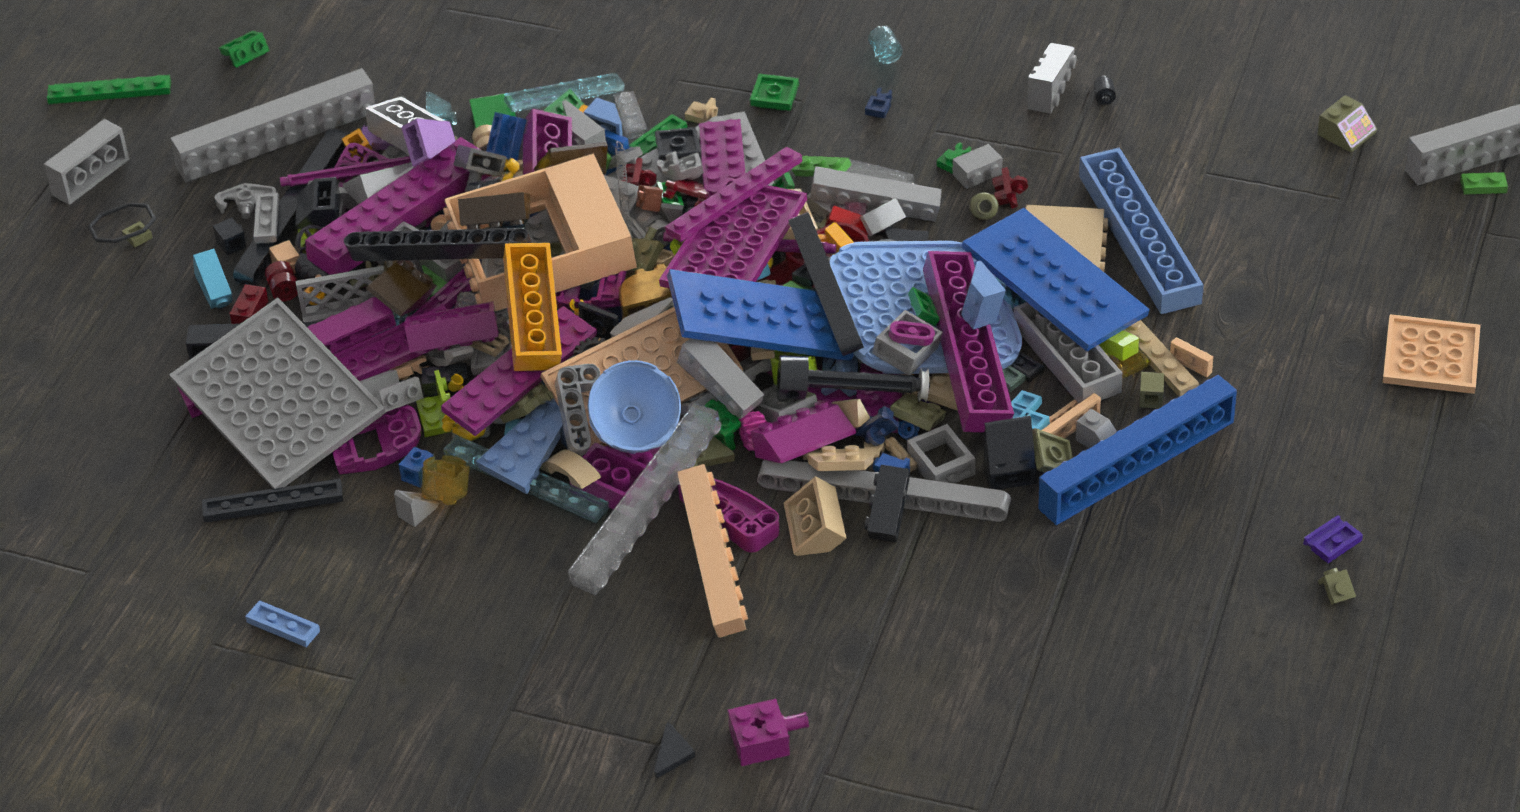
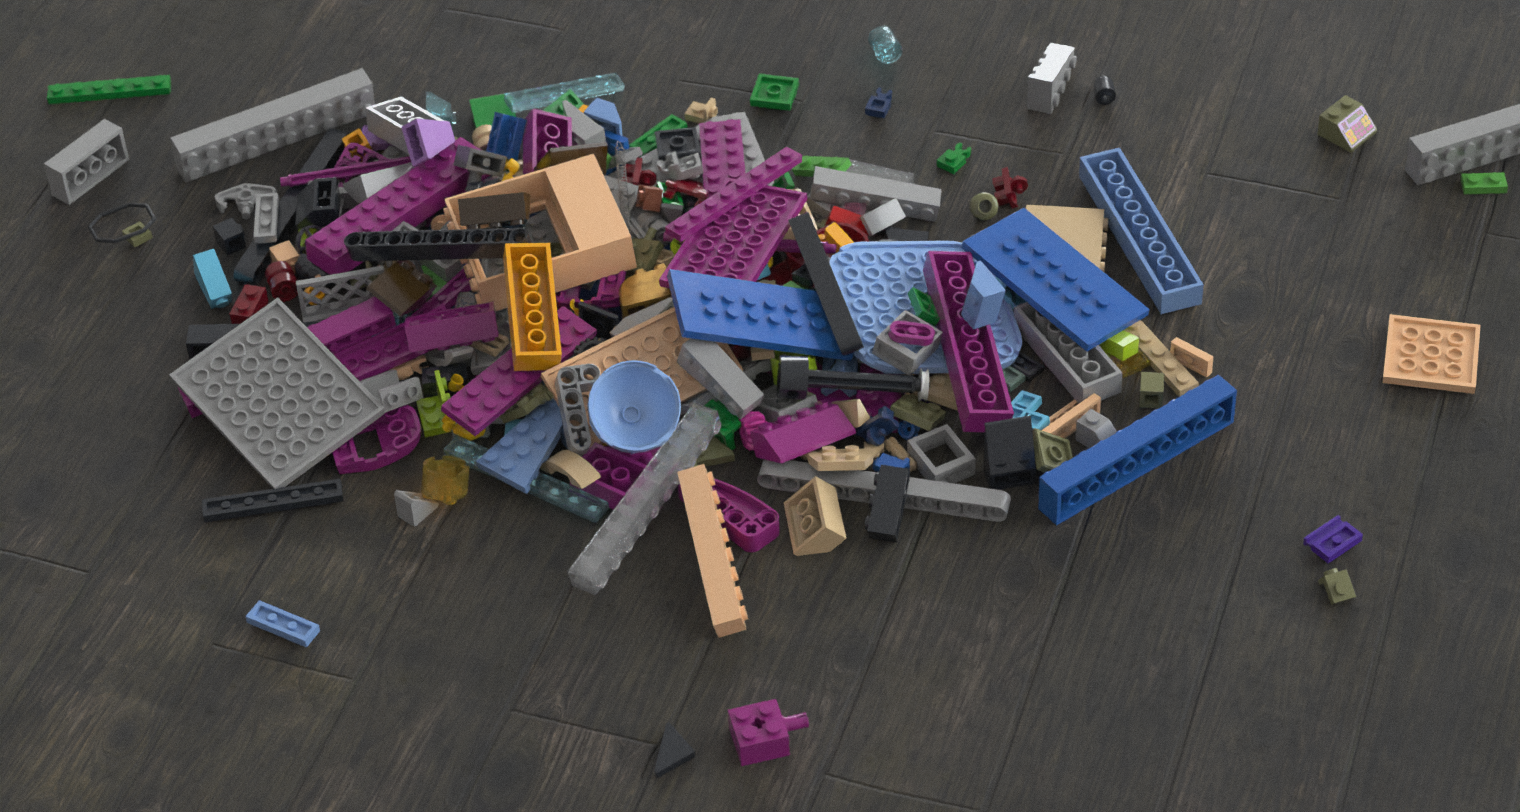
green bracket [219,31,269,67] -> none
blue brick [399,447,436,488] -> none
clear plate [614,91,648,139] -> none
light grey brick [953,144,1002,189] -> none

